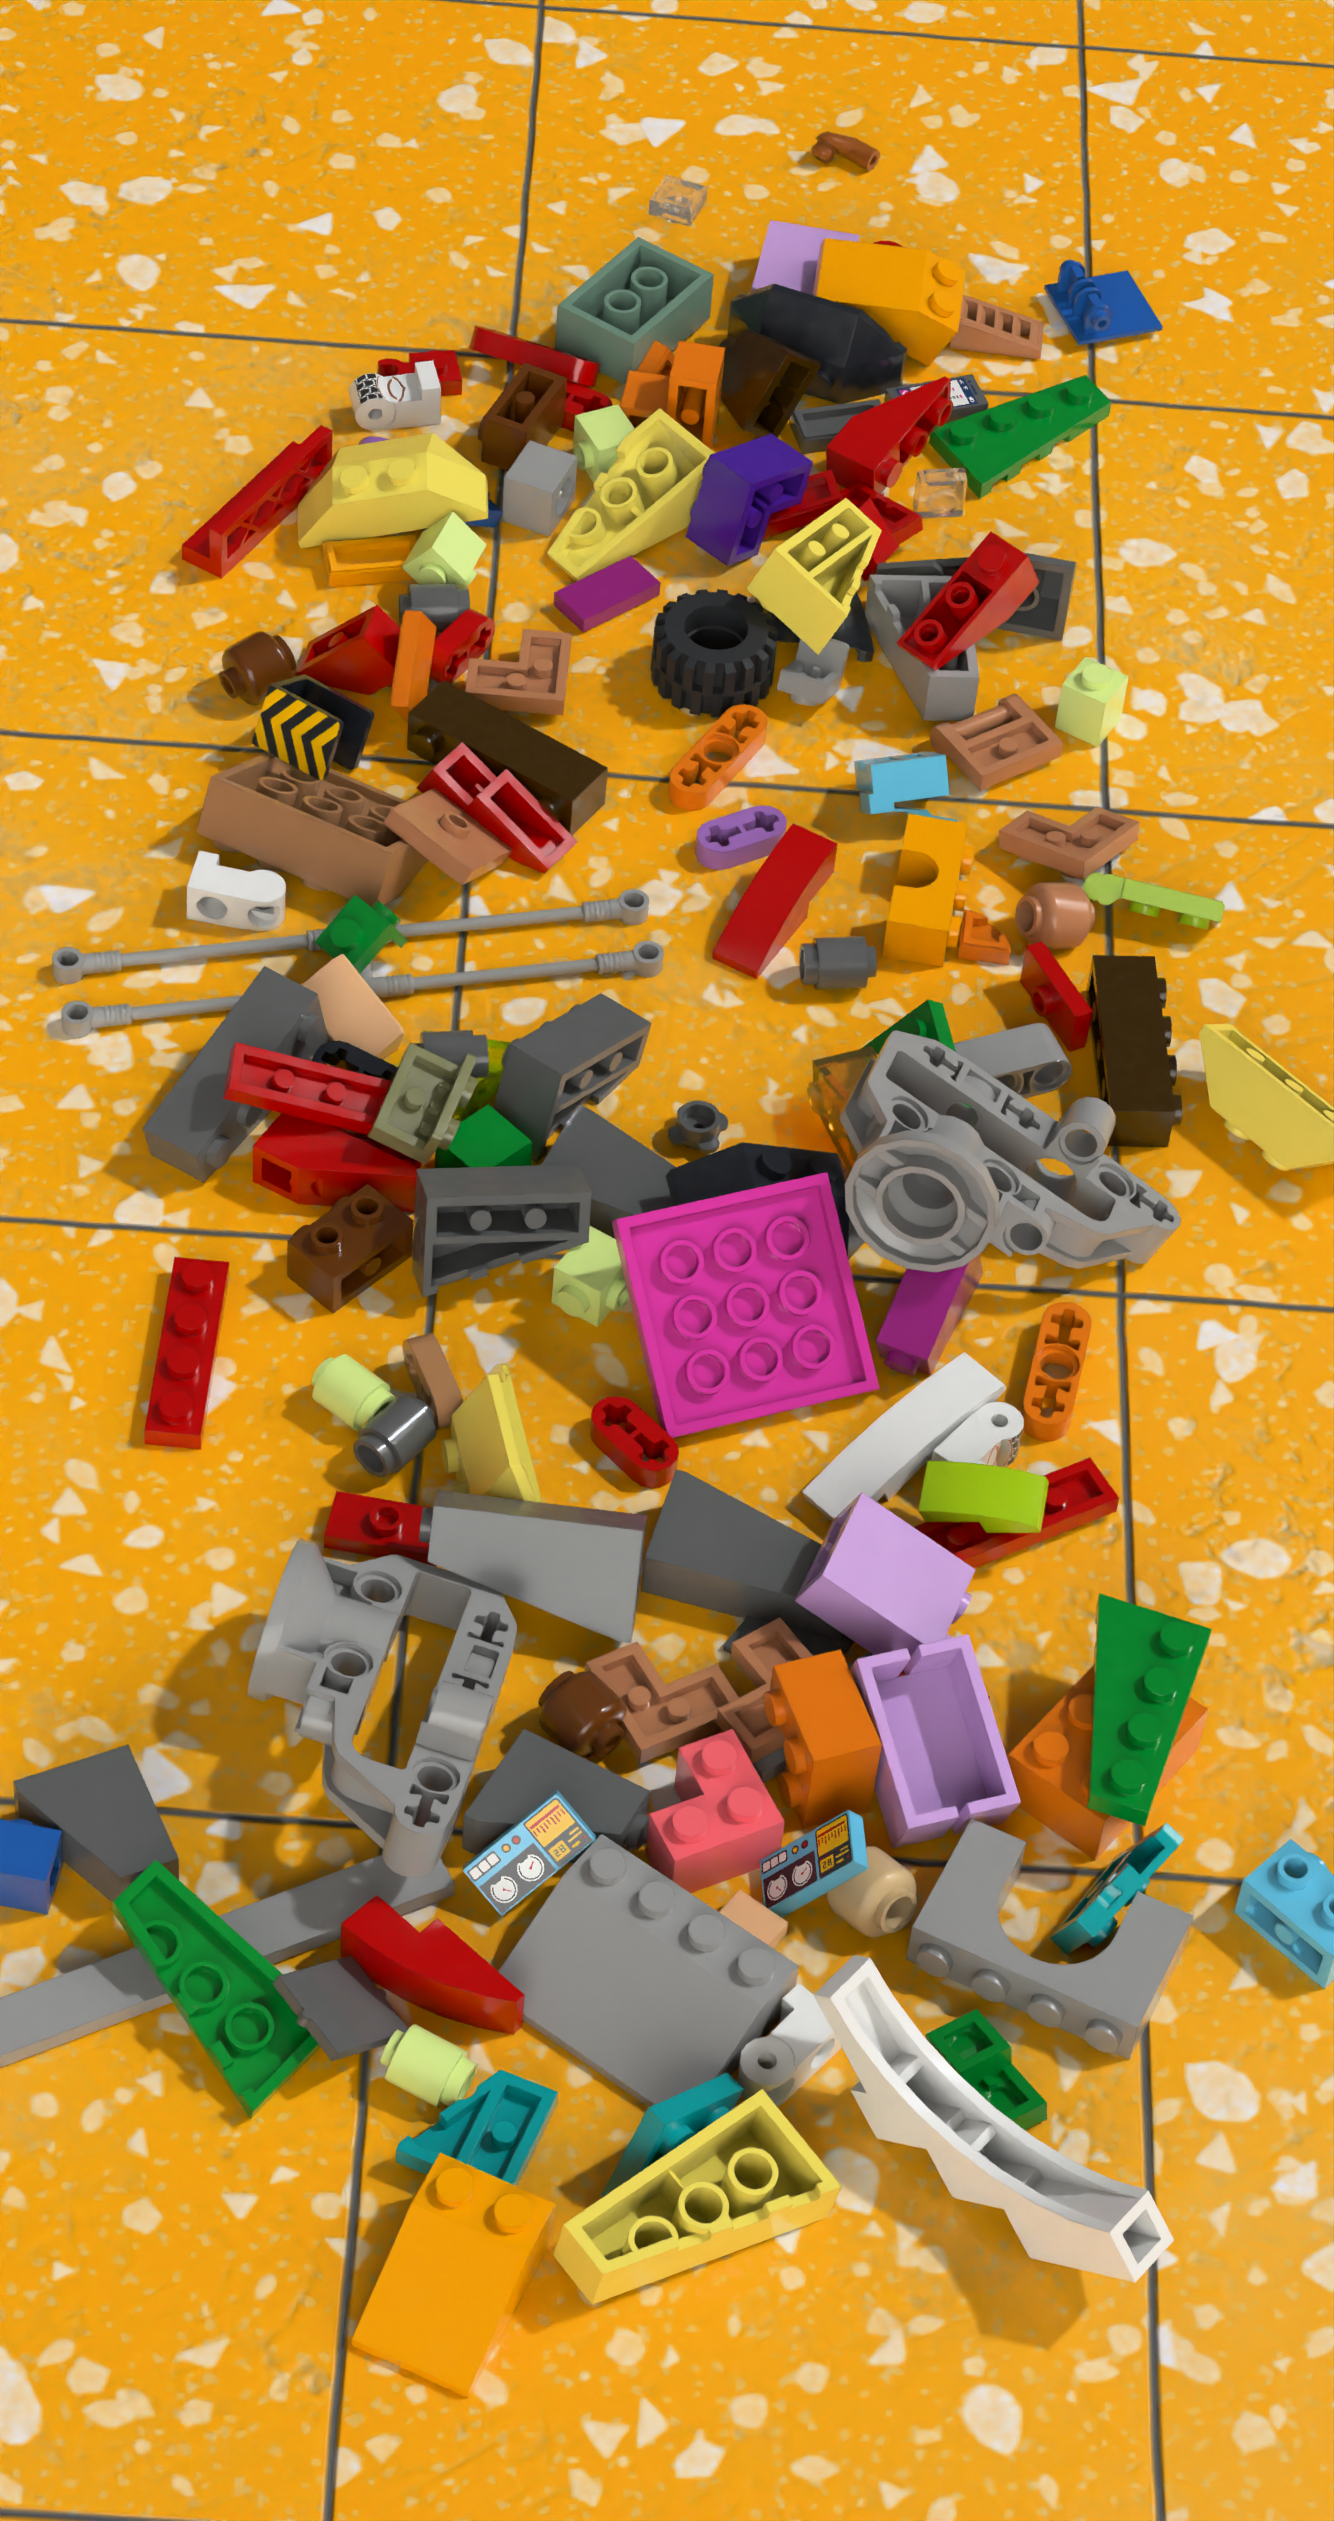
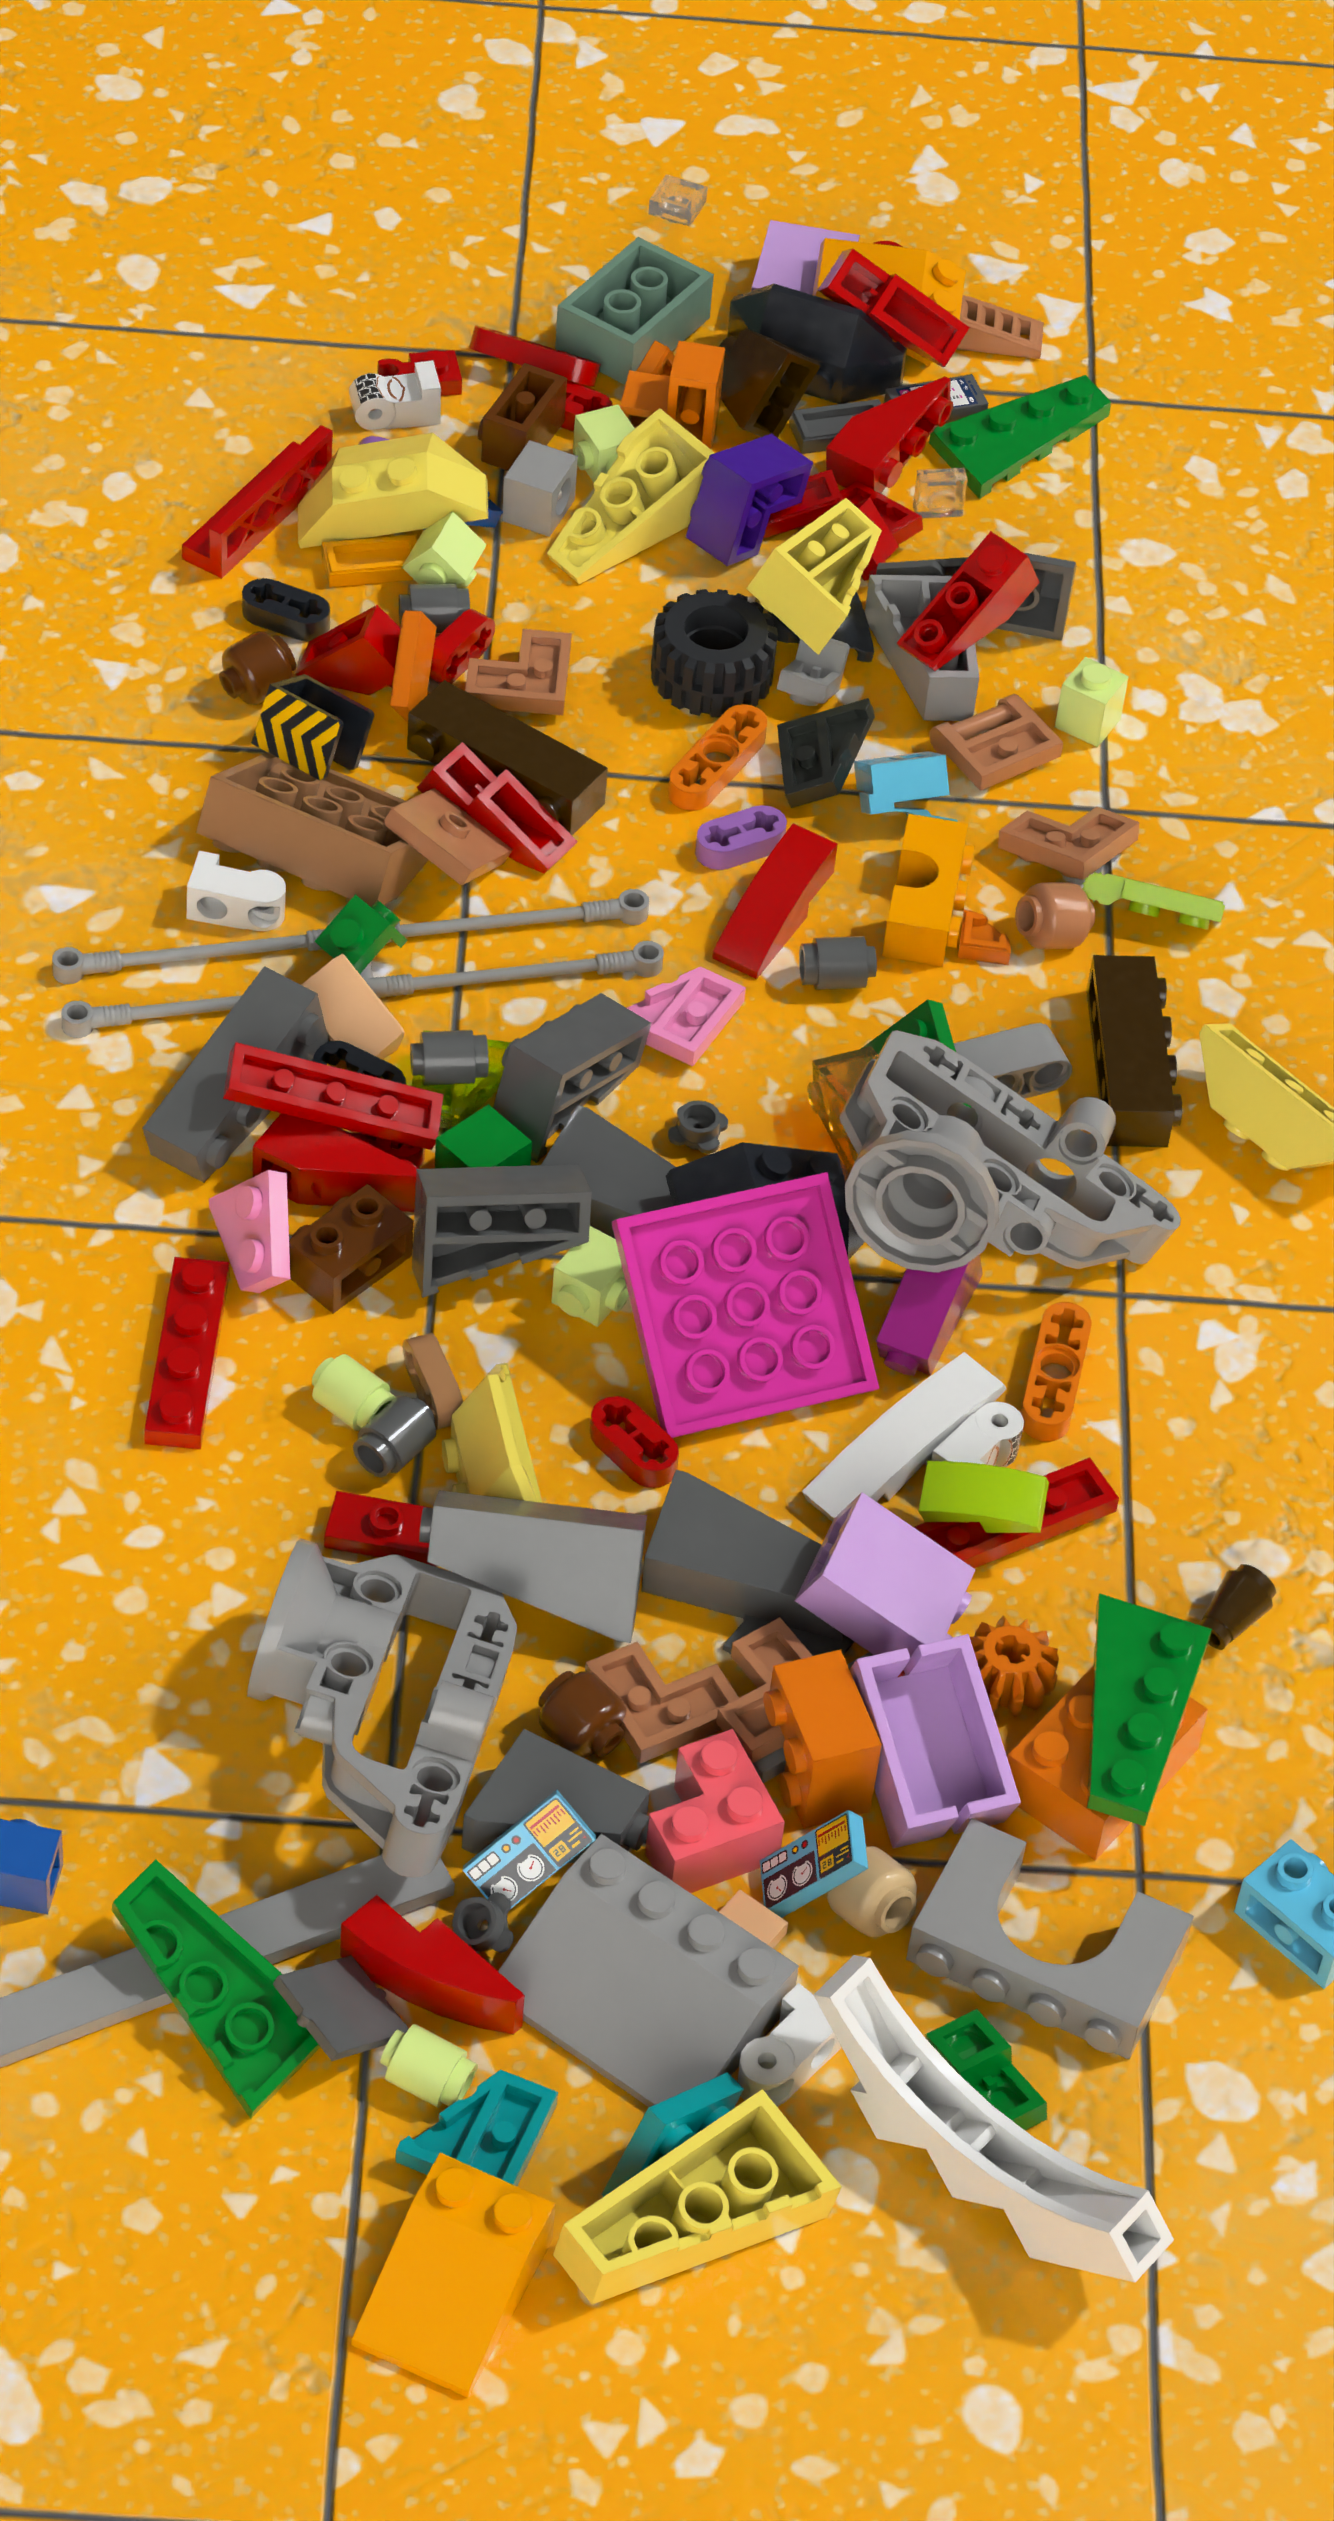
dark grey slope [13,1745,179,1903] -> none
olive bracket [367,1042,478,1165] -> none
magenta tile [553,555,661,632] -> none
dark orange arm [811,131,880,171] -> none
red plate [1020,941,1093,1052] -> none
blue hinge [1044,260,1163,345] -> none
teal wing [1050,1823,1184,1955] -> none
none -> bright pink wing [209,1170,291,1293]
none -> black beam [242,578,330,642]
none -> dark grey plate [452,1892,514,1954]
none -> bright pink wing [627,967,746,1066]
none -> pearl dark grey wing [777,698,875,808]
none -> red slope [818,248,970,367]
none -> orange gear [970,1615,1059,1717]
none -> dark brown cone [1199,1564,1276,1650]

